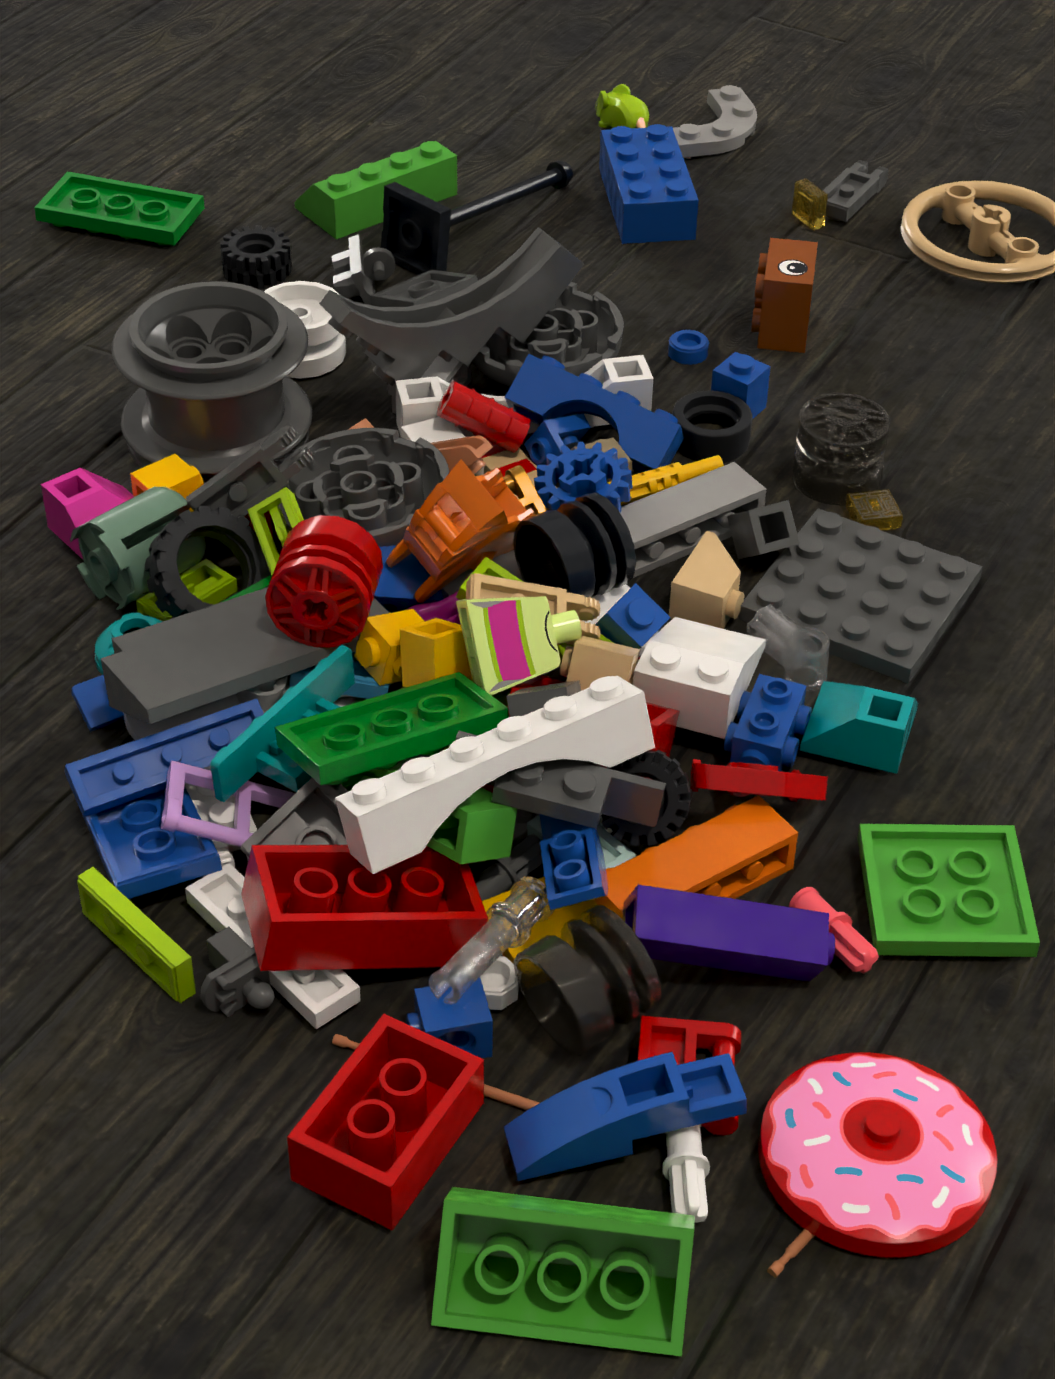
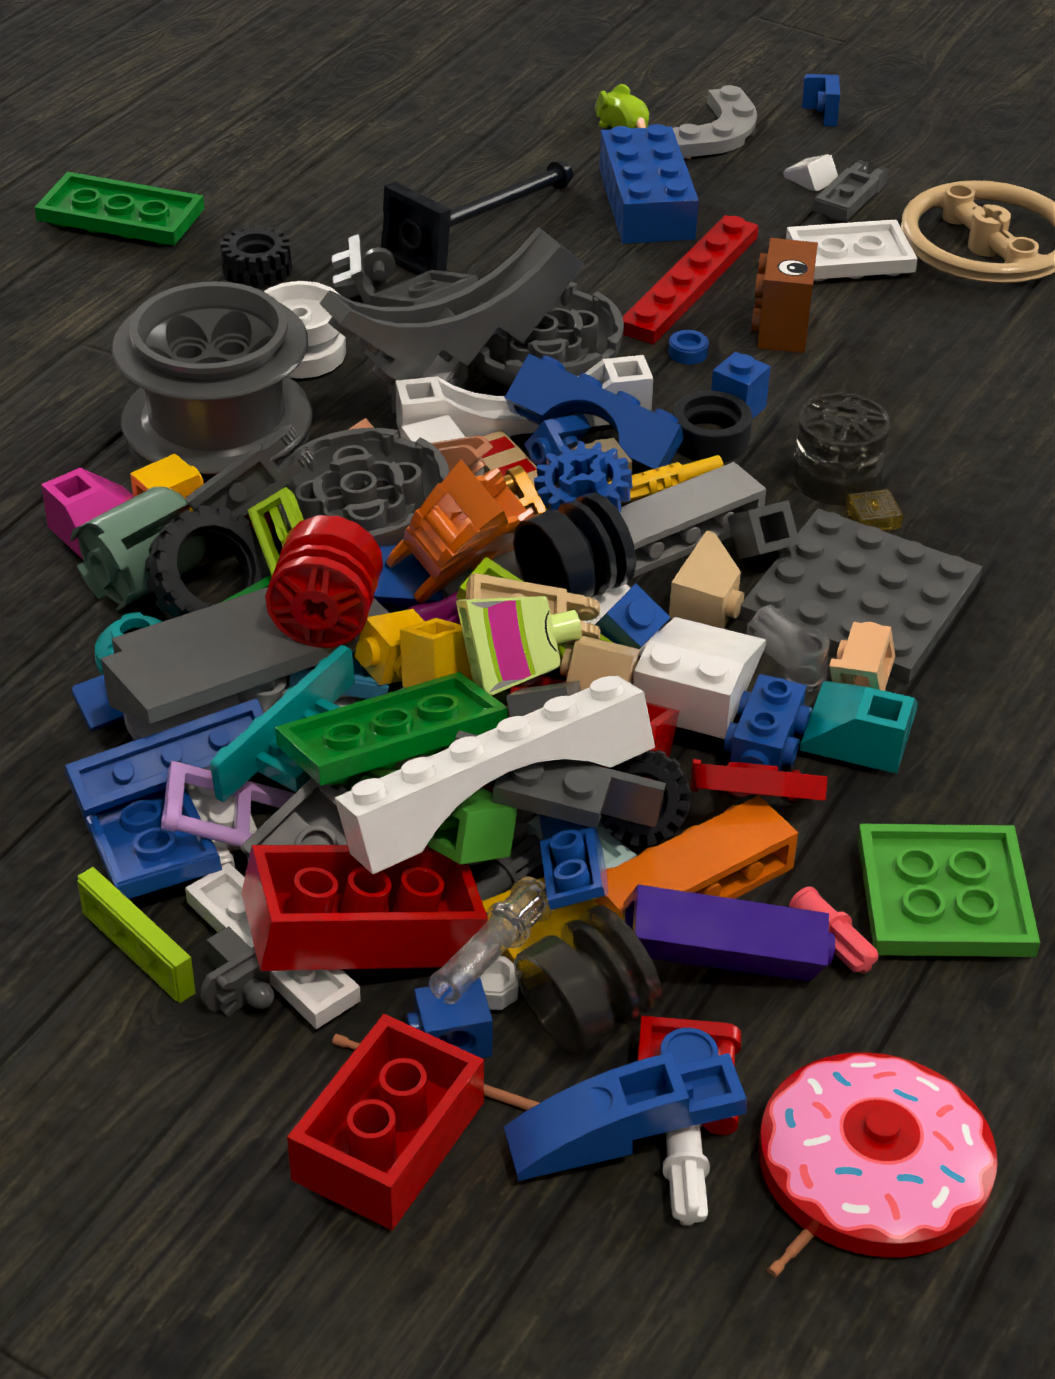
lime tile [136,559,238,621] -> none
bright green slope [295,141,457,239] -> none
bright green slope [431,1187,695,1357] -> none
red axle [437,380,531,453] -> none
clear yellow tile [792,178,828,231] -> none
none -> red plate [623,215,759,345]
none -> blue piece [660,1028,718,1065]
none -> white slope [783,154,838,191]
none -> white plate [786,219,917,281]
none -> blue bracket [802,74,840,126]
none -> light nougat brick [829,622,896,691]

